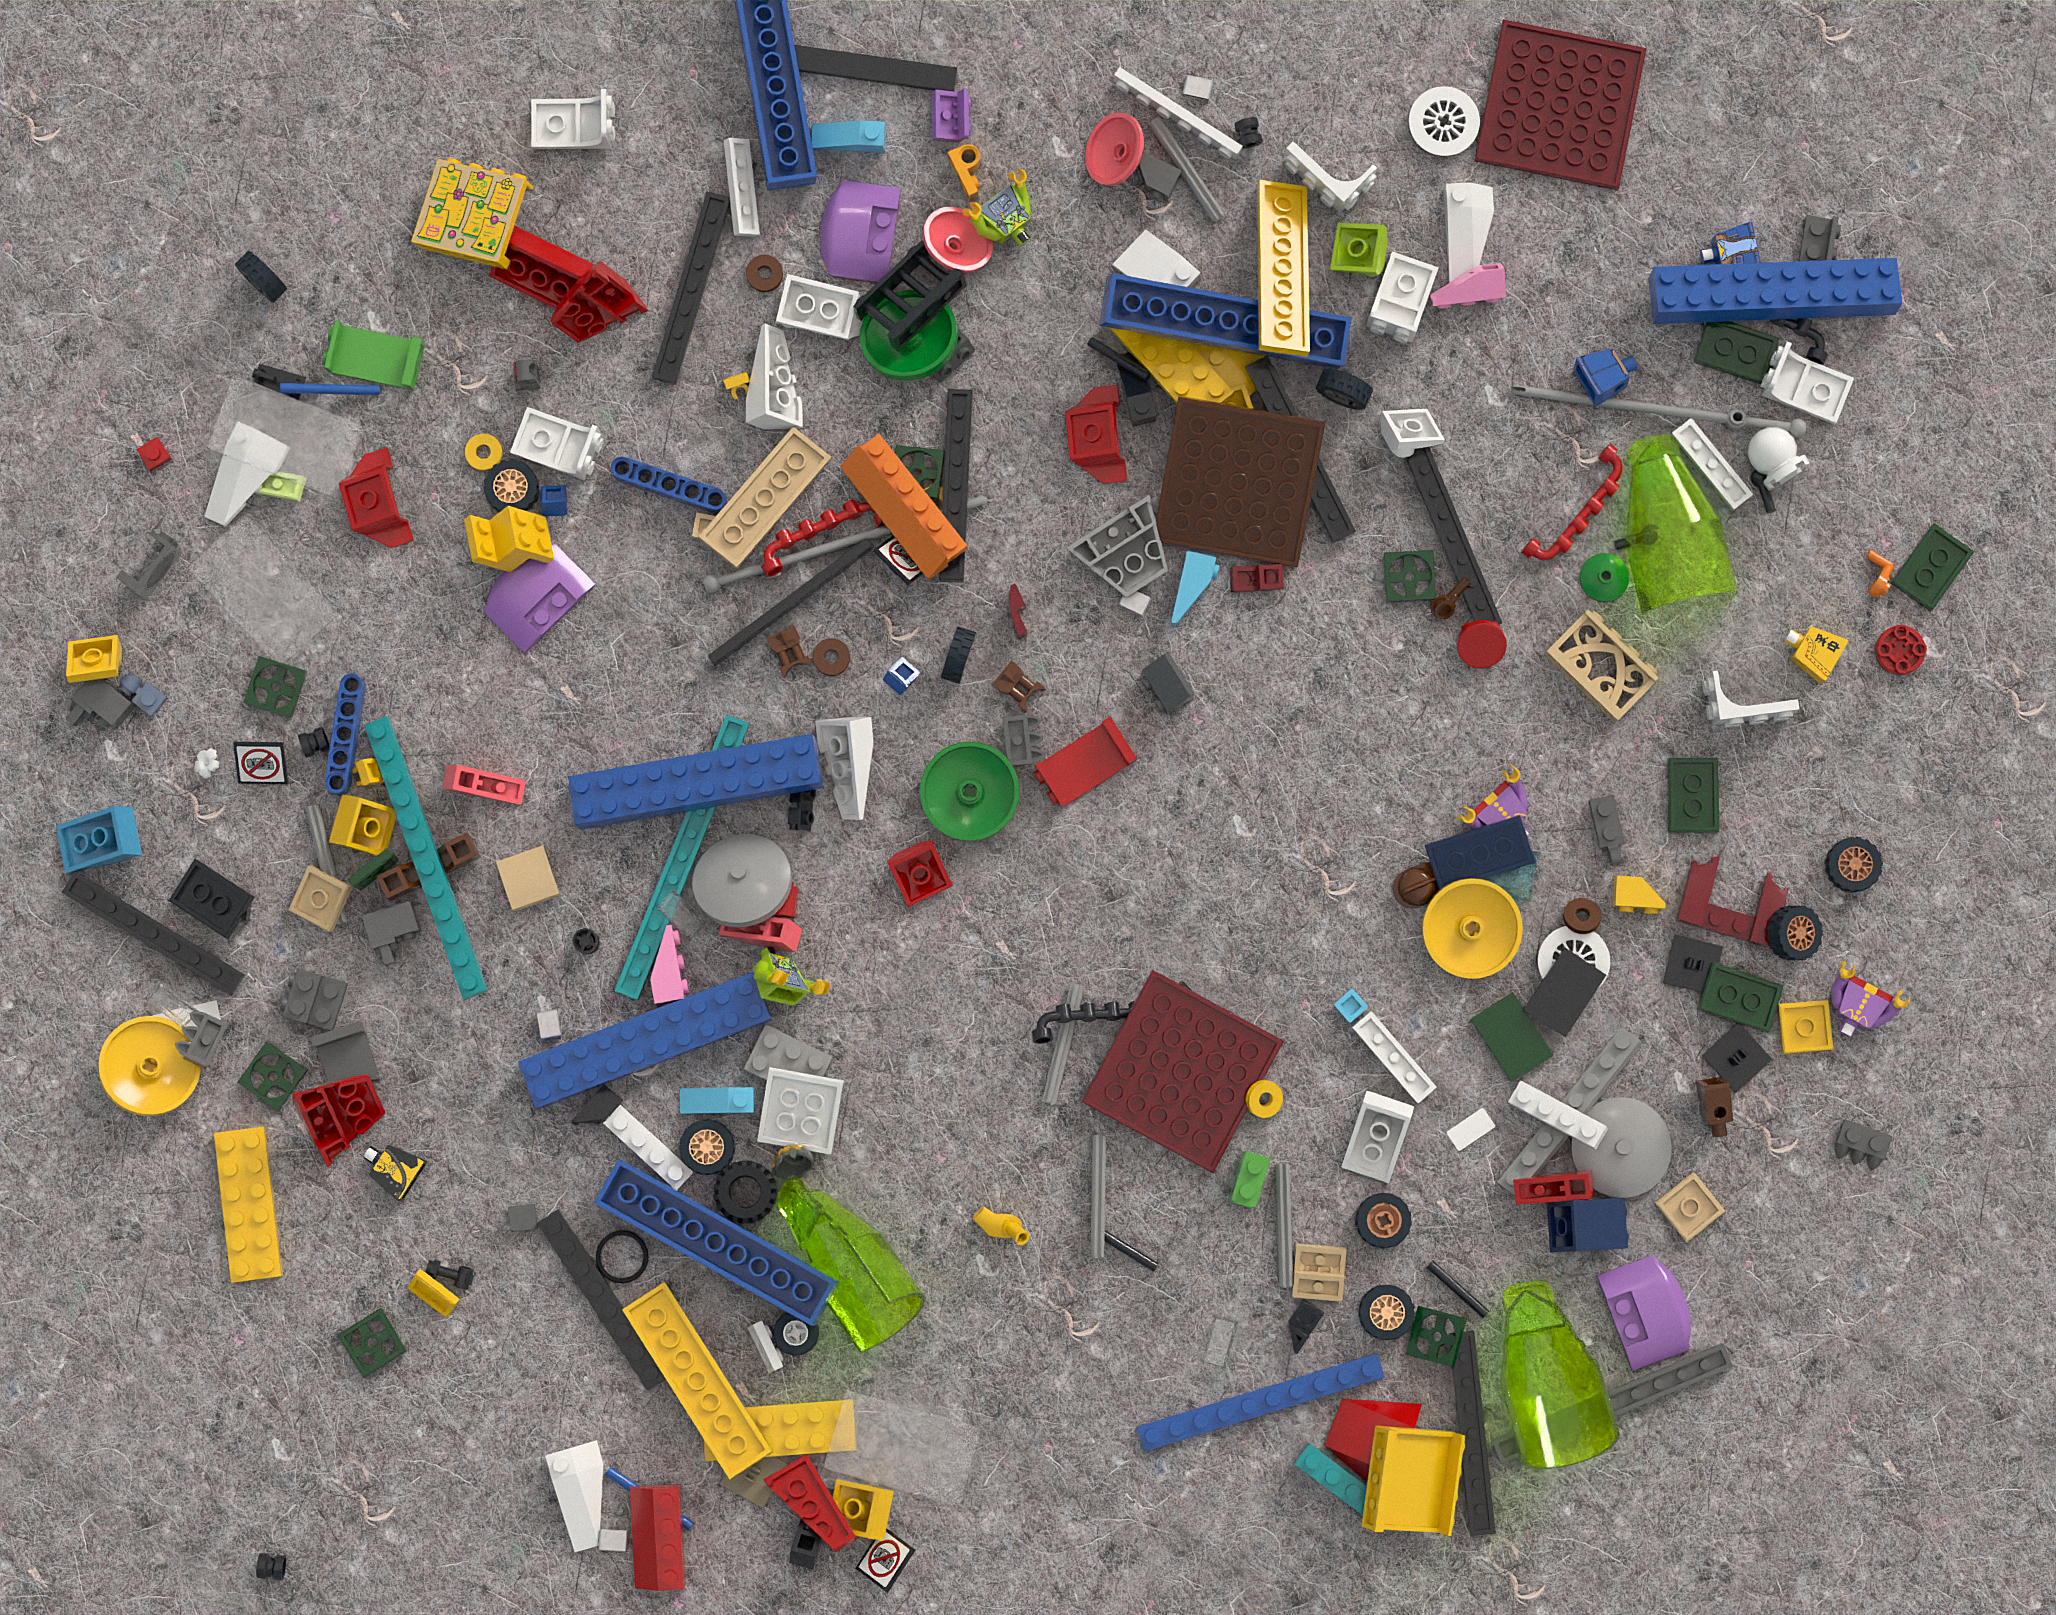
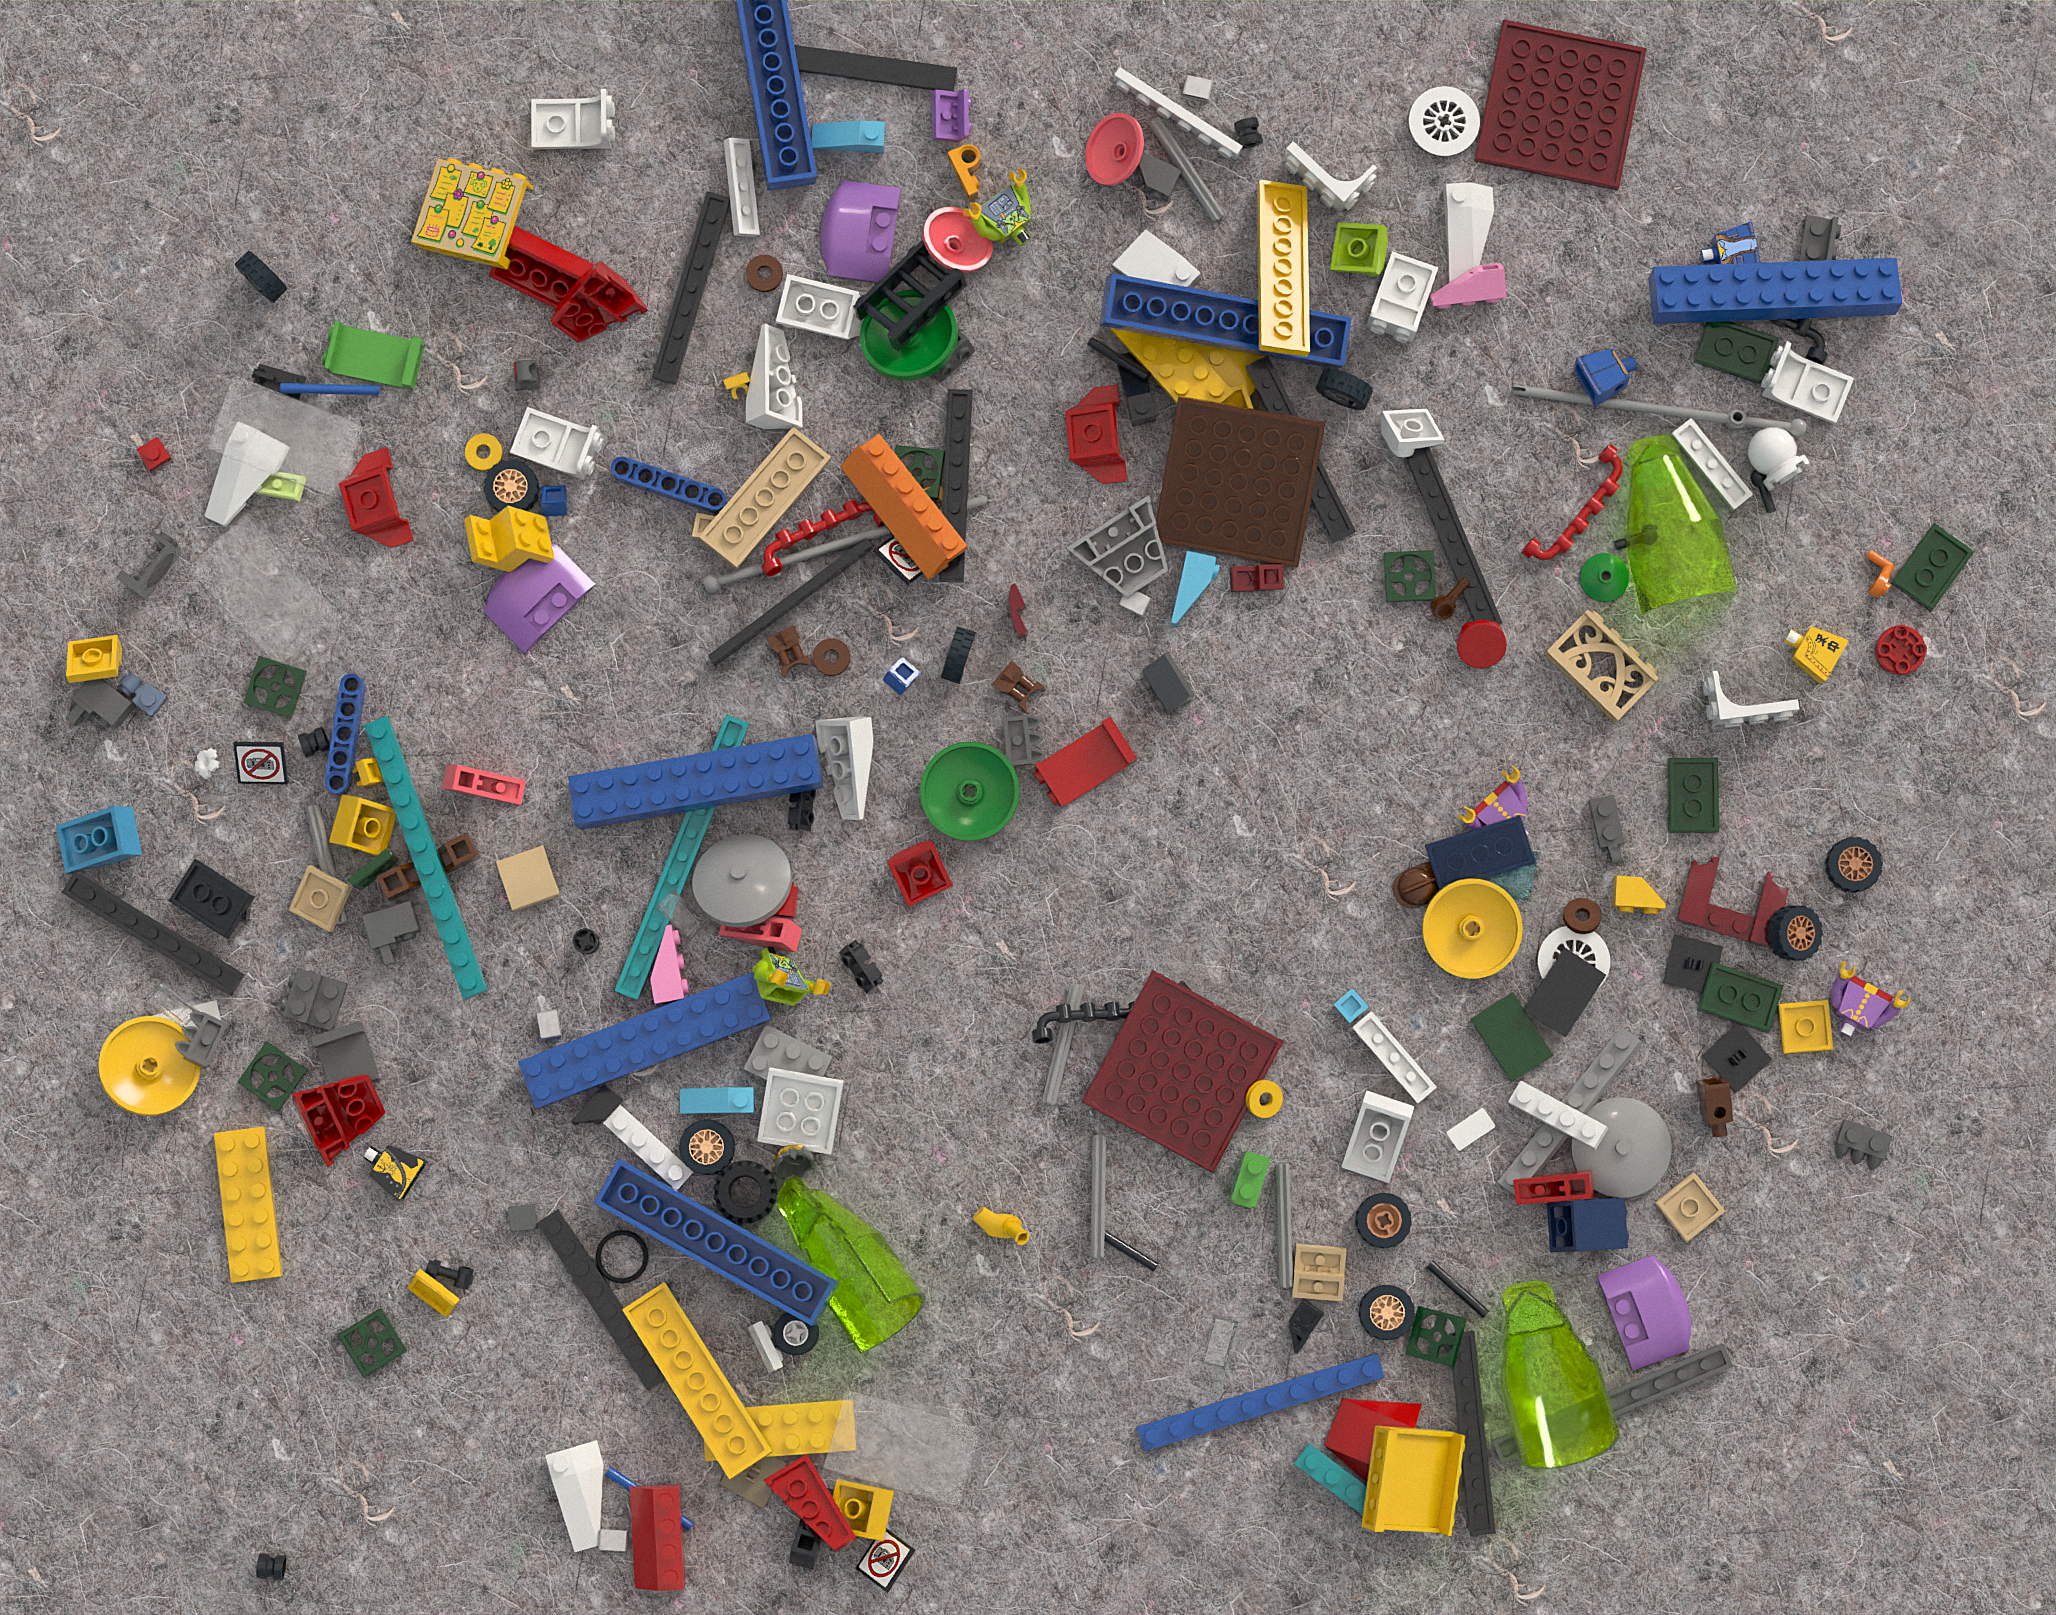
none -> black hinge [839,940,884,994]

